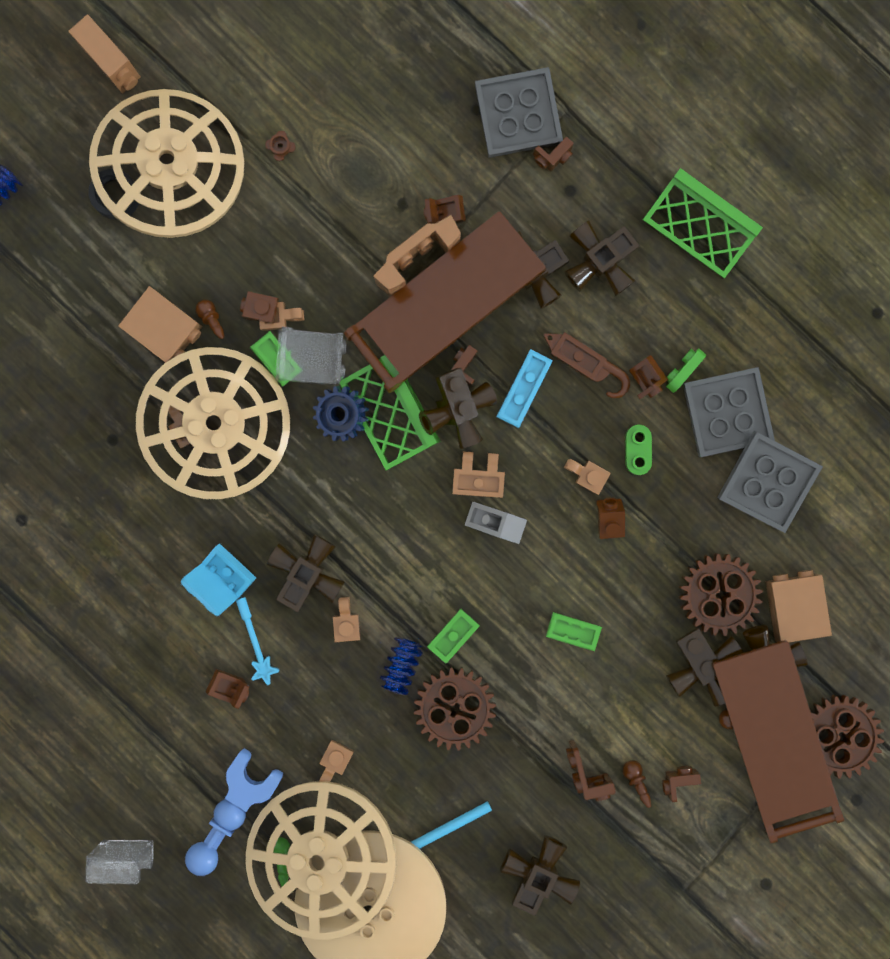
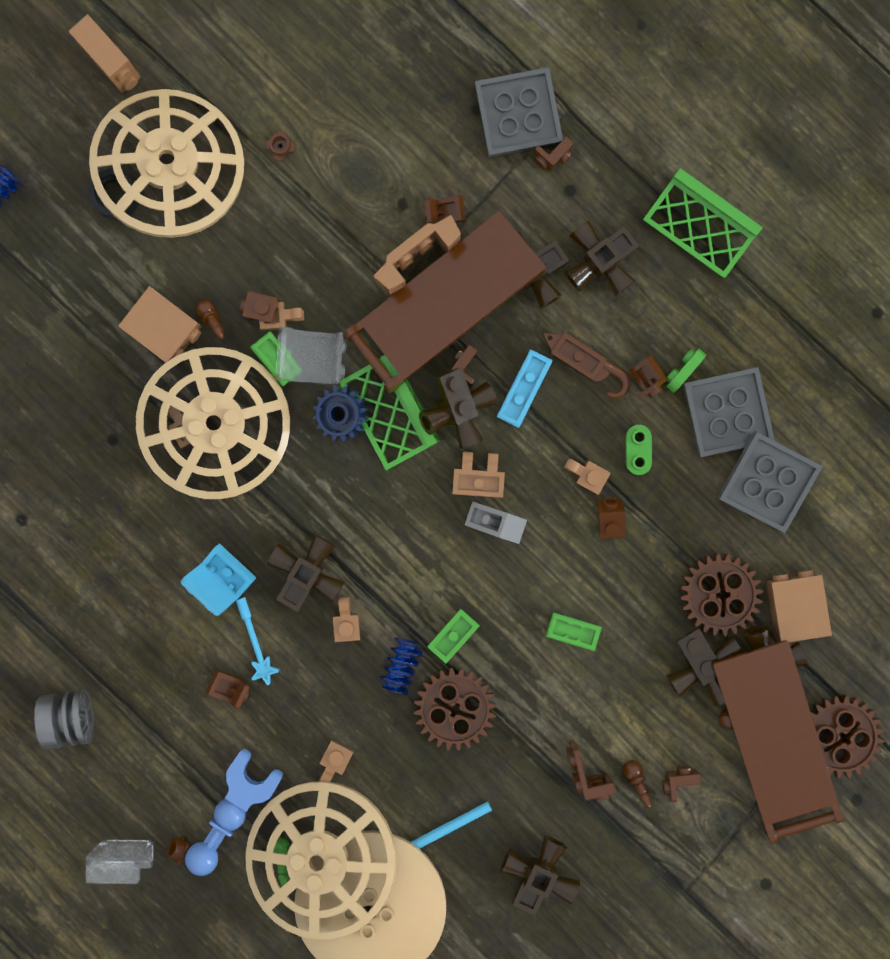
none -> flat silver wheel [34,690,94,750]
none -> reddish brown plate [167,835,190,865]

